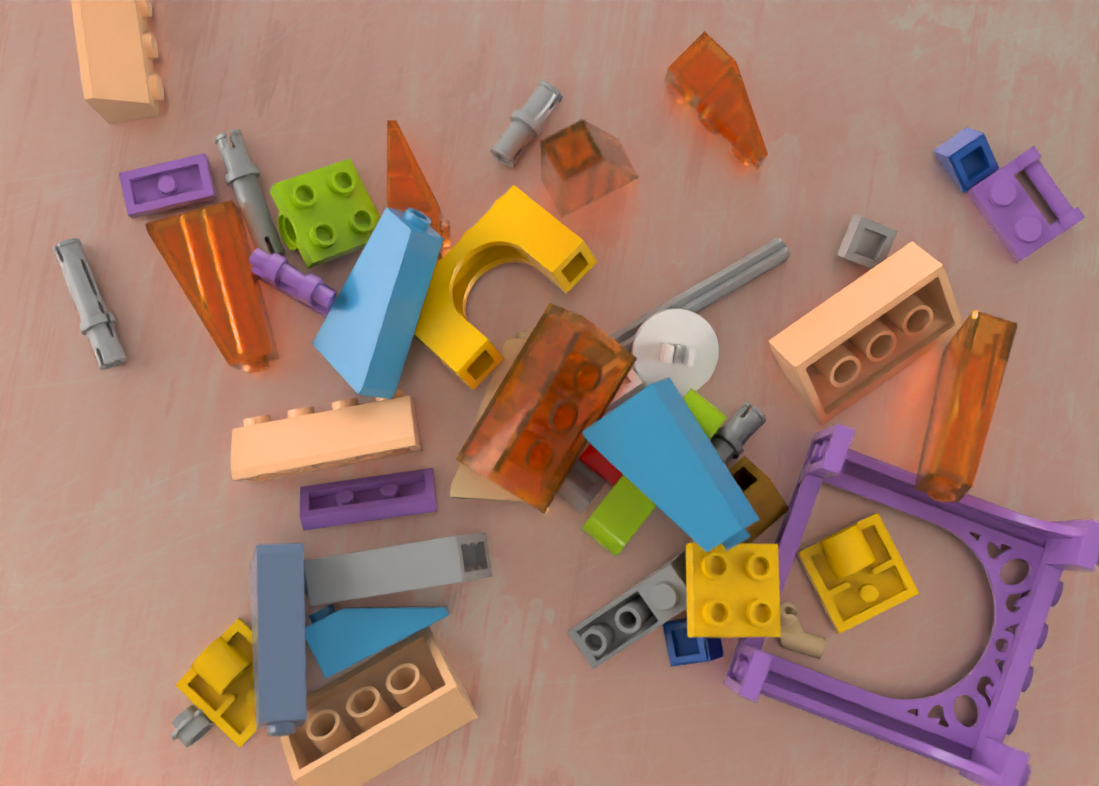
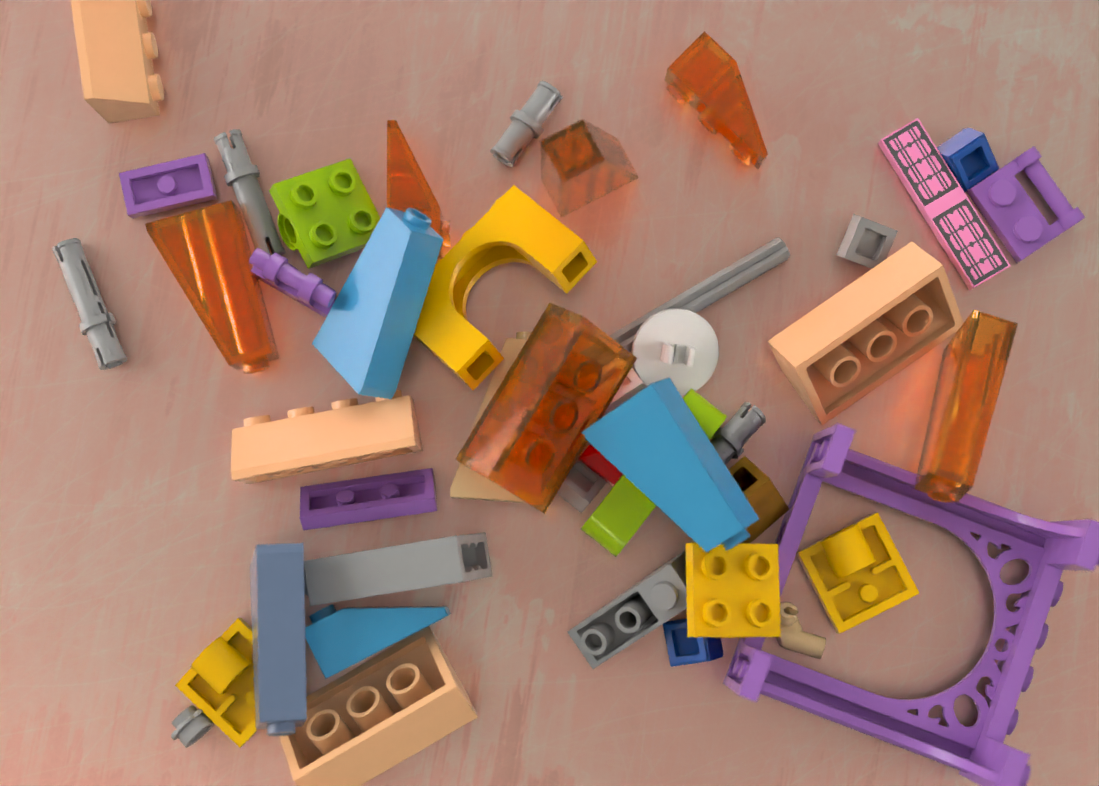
none -> bright pink tile [878,118,1011,291]

